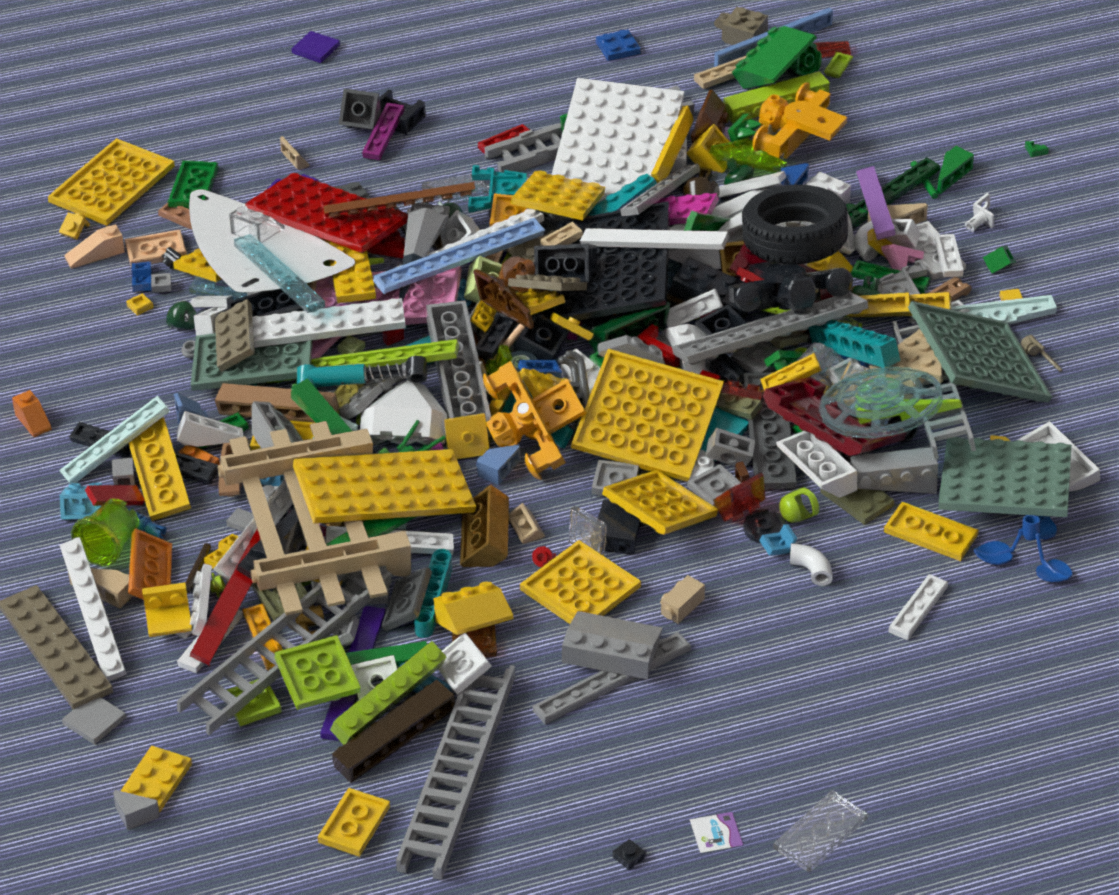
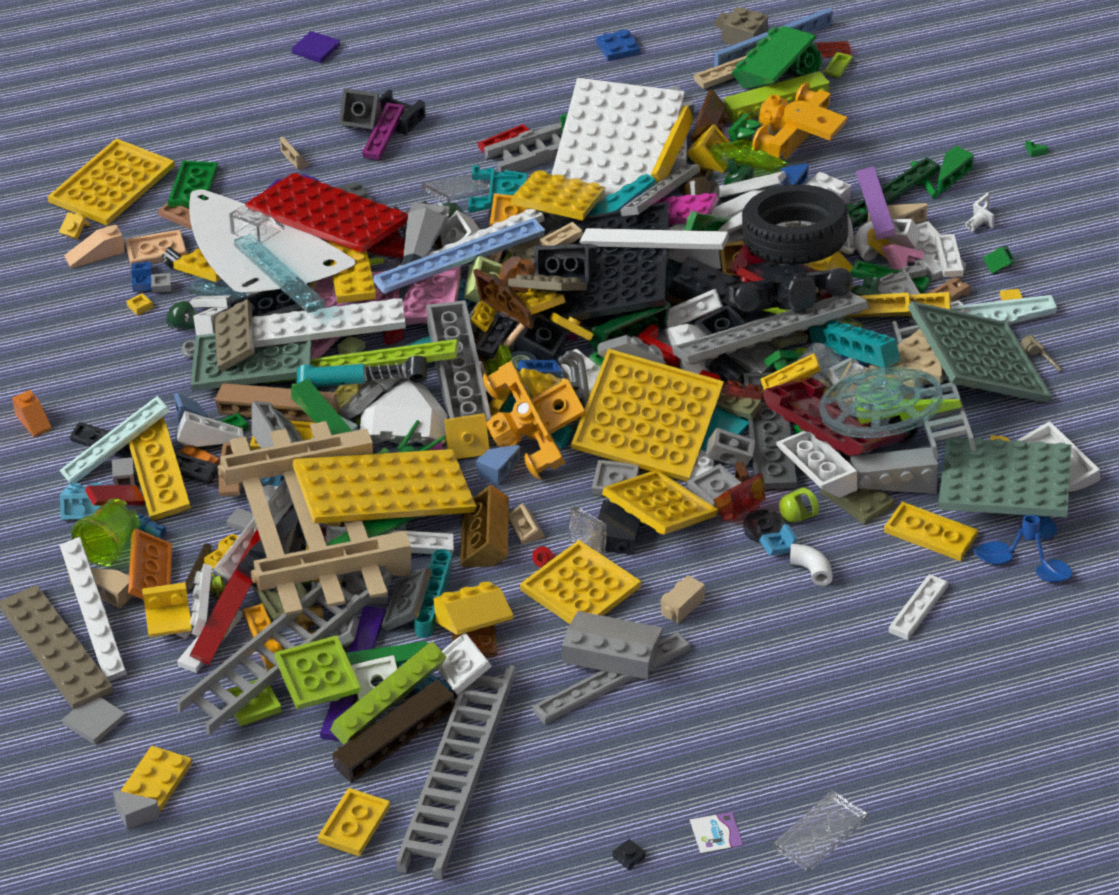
dark orange plate [324,182,475,218] -> none

